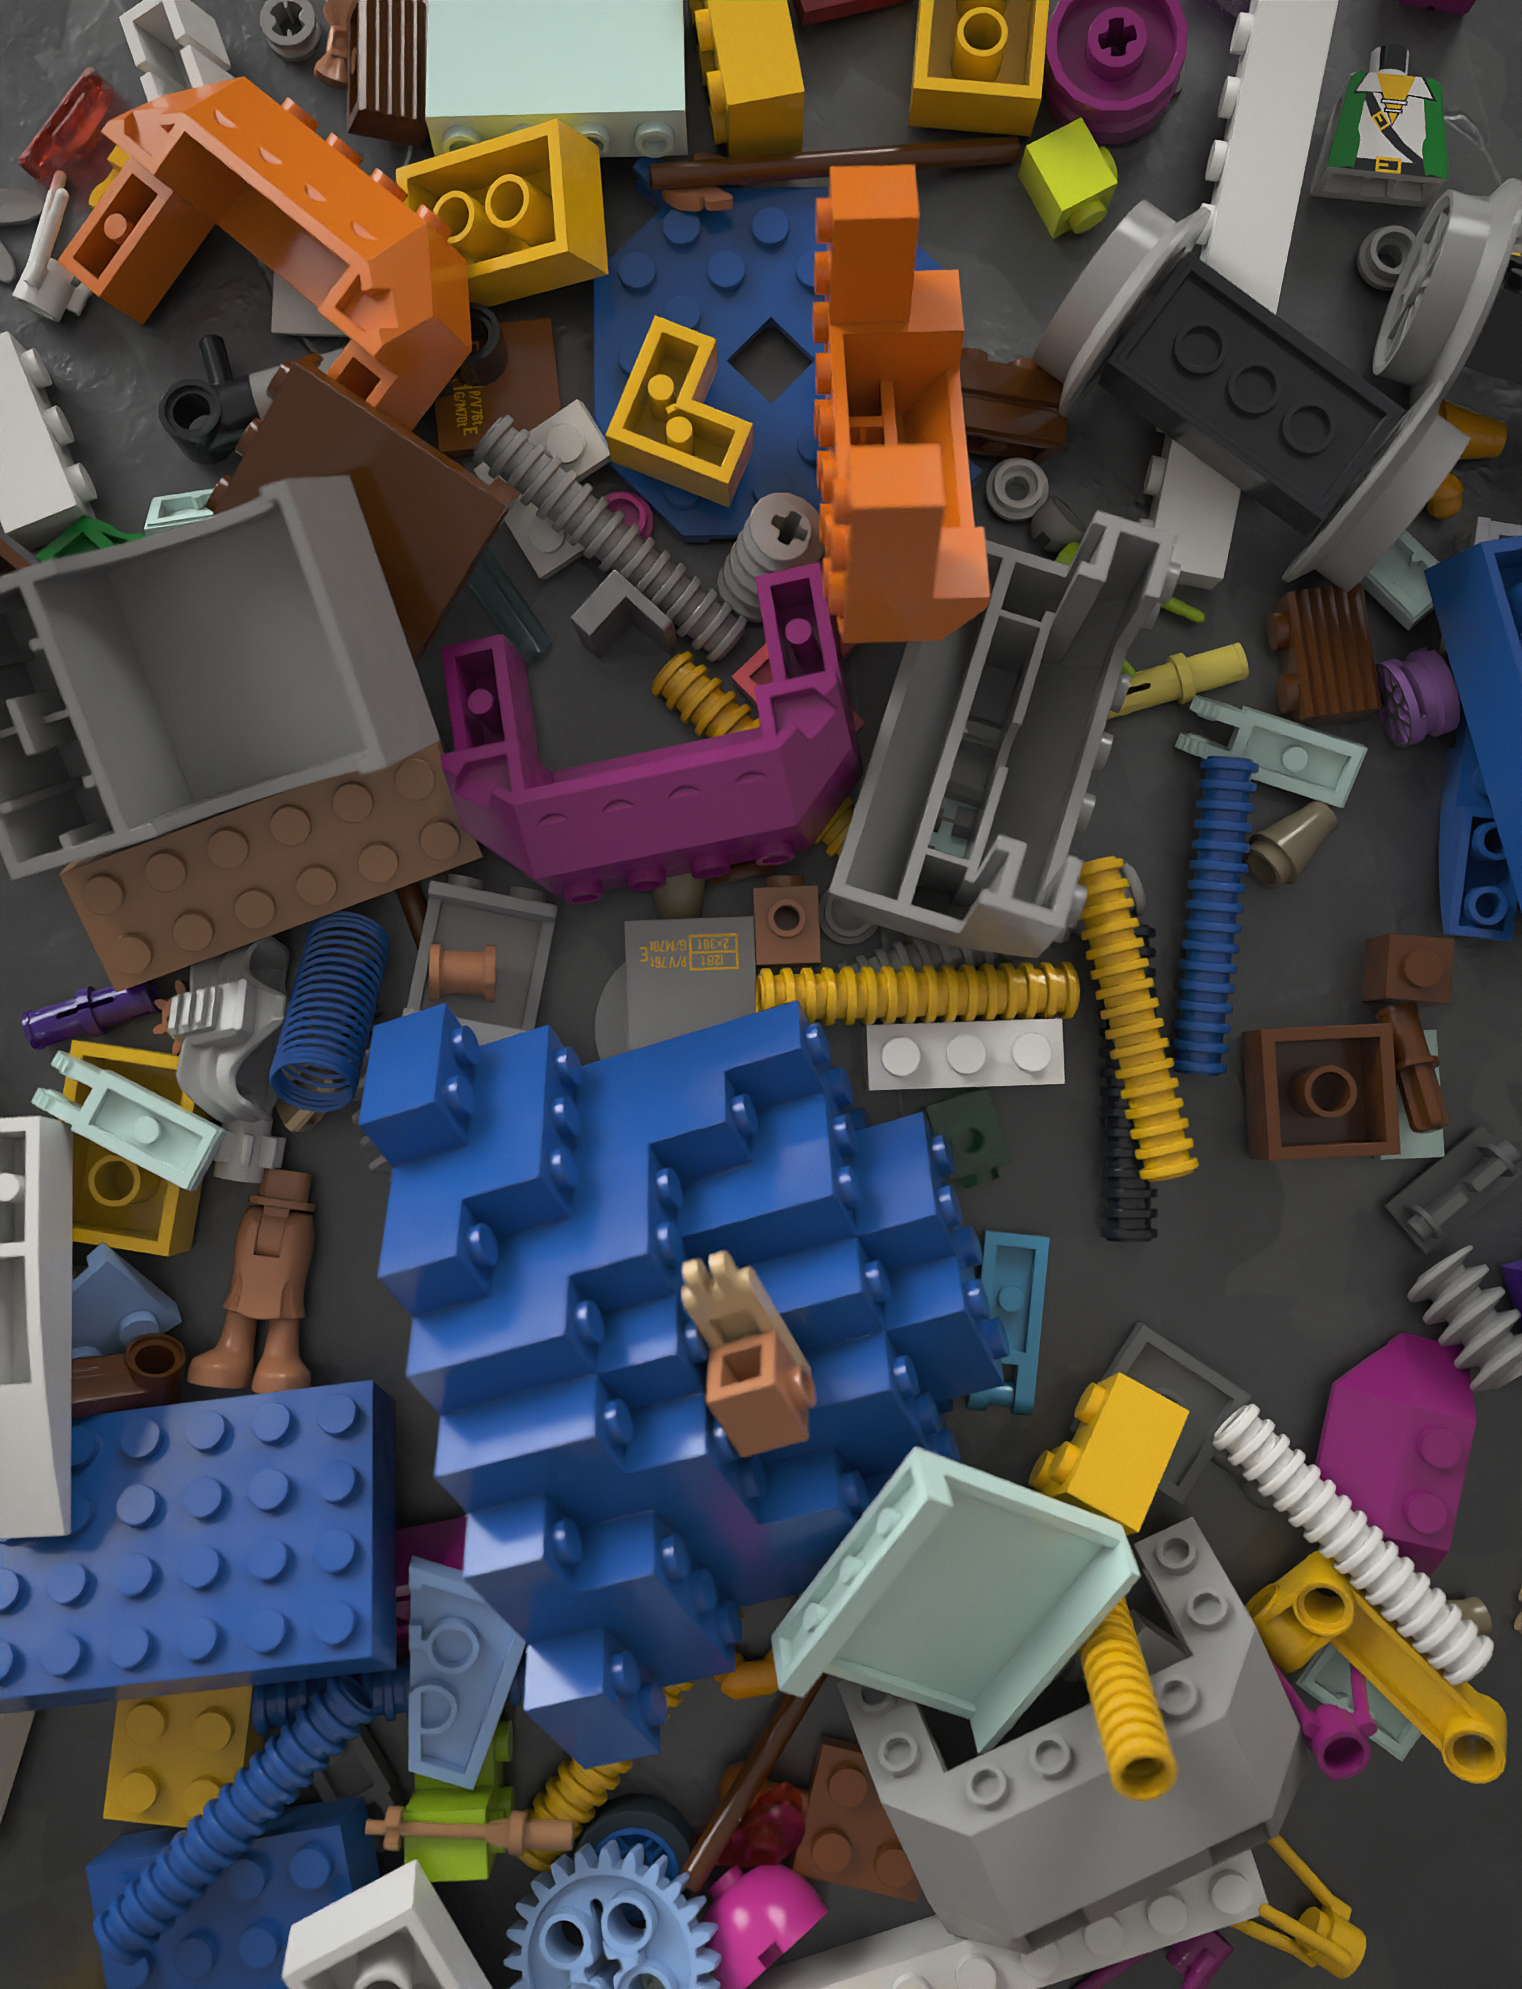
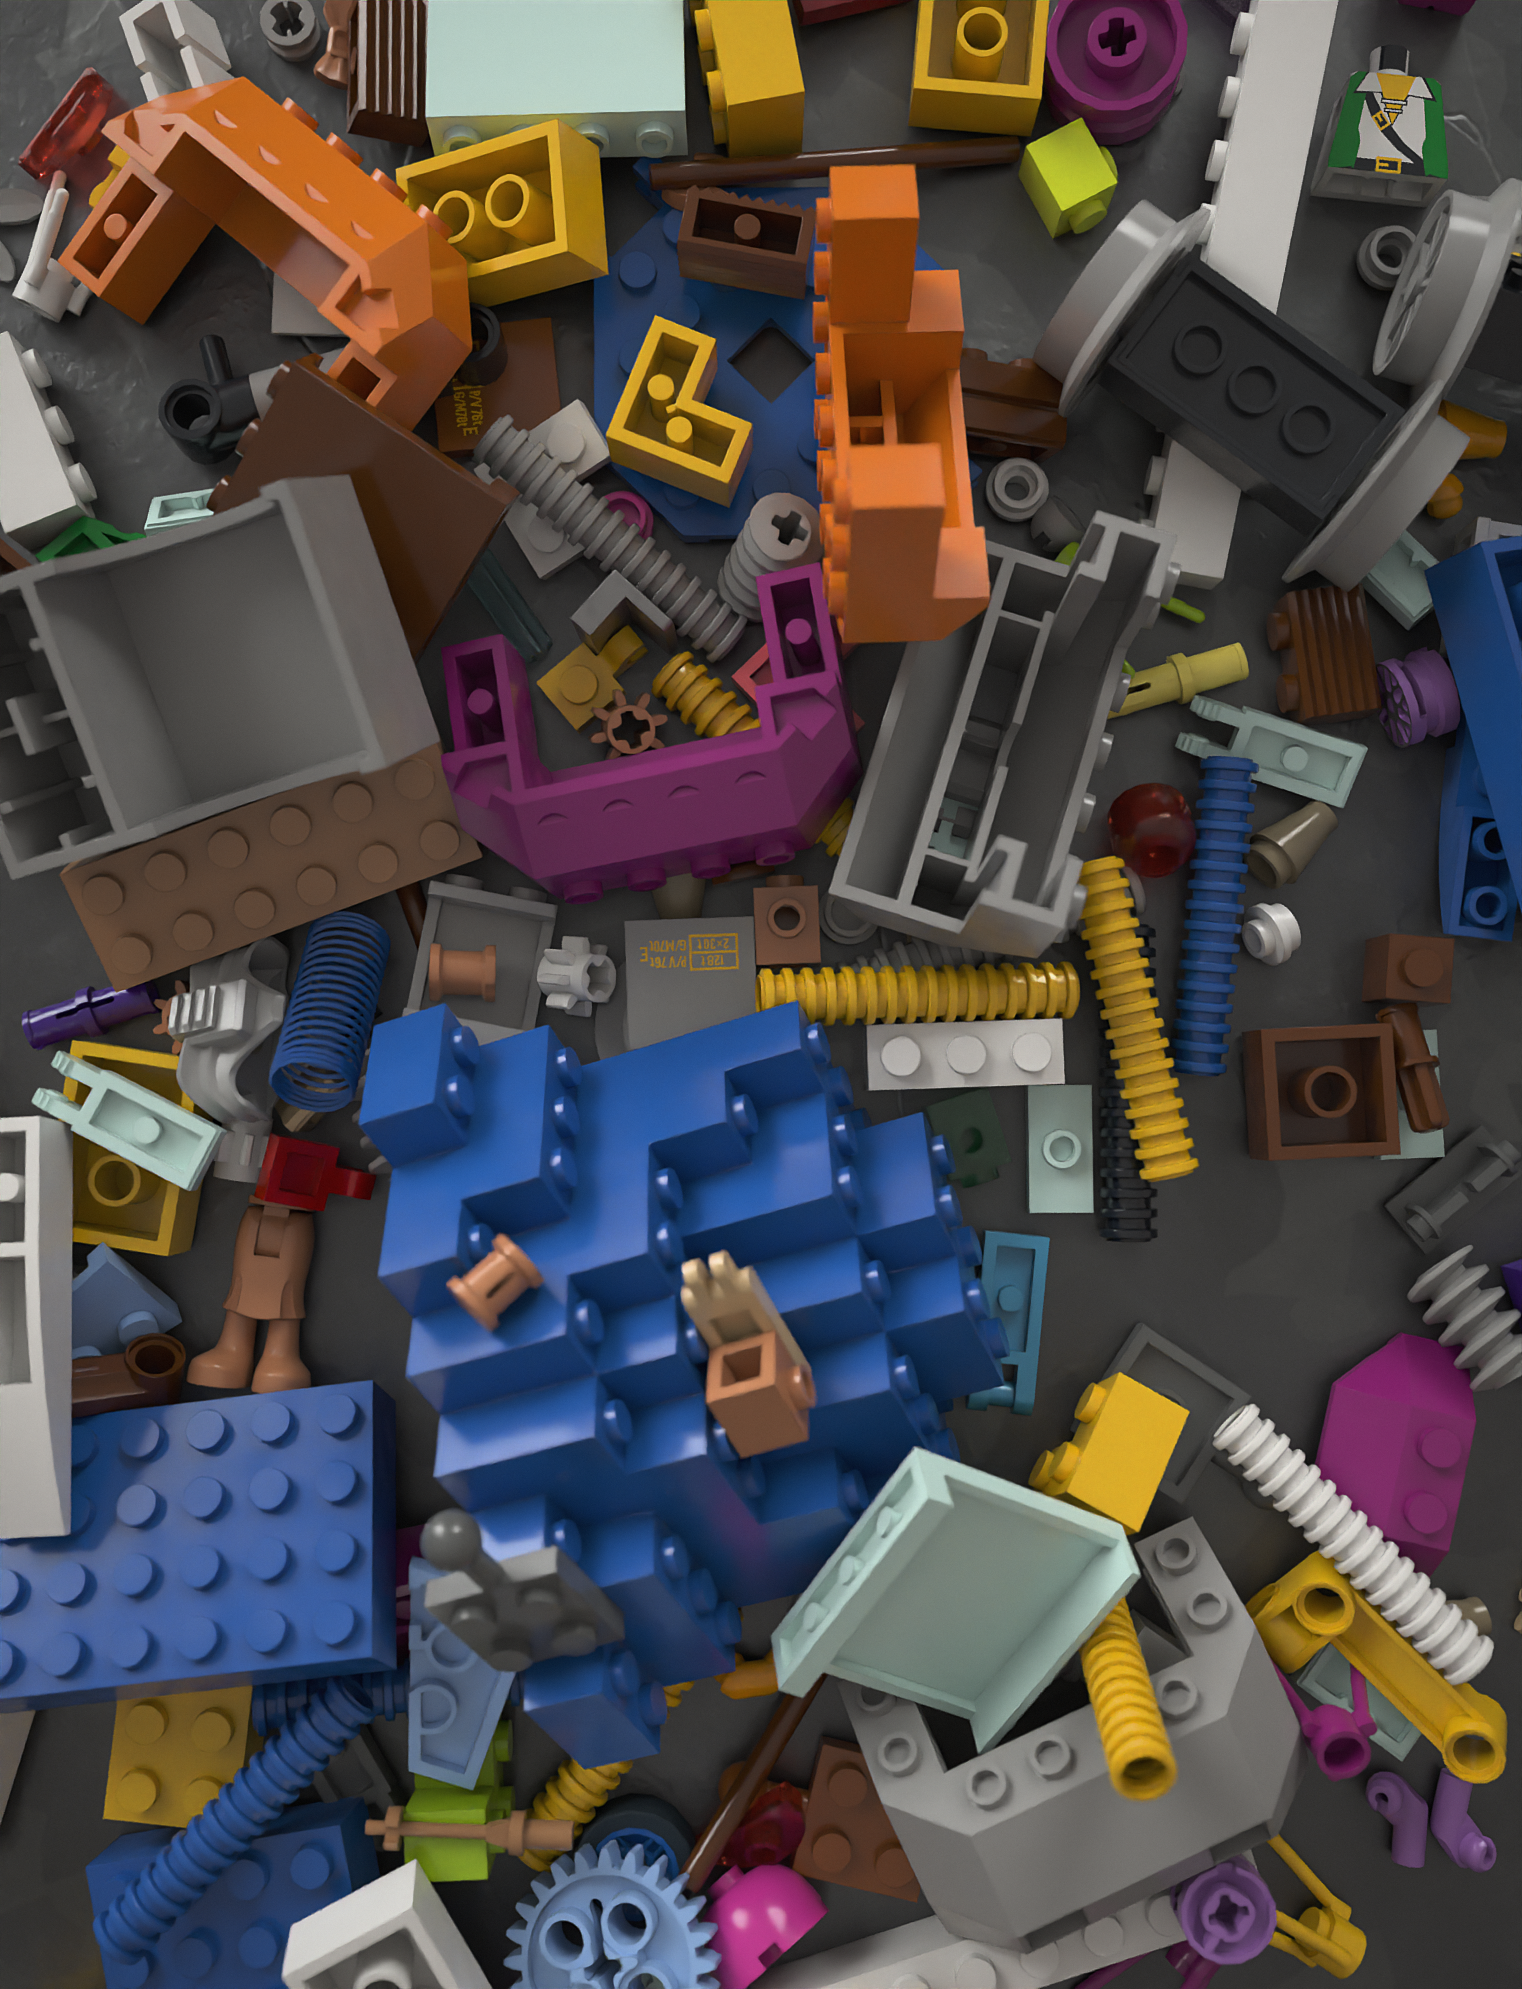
none -> red plate [254,1133,377,1212]
none -> dark grey plate [422,1510,624,1672]
none -> nougat bush [446,1234,545,1333]
none -> yellow plate [536,625,648,734]
none -> white gear [537,936,616,1017]
none -> nougat gear [588,689,668,760]
none -> reddish brown brick [677,185,816,300]
none -> light aqua plate [1025,1085,1094,1213]
none -> clear red head [1107,782,1196,878]
none -> medium lavender wheel [1169,1853,1277,1964]
none -> white plate [1242,903,1301,966]
none -> medium lavender arm [1365,1772,1428,1868]
none -> medium lavender arm [1429,1768,1497,1873]

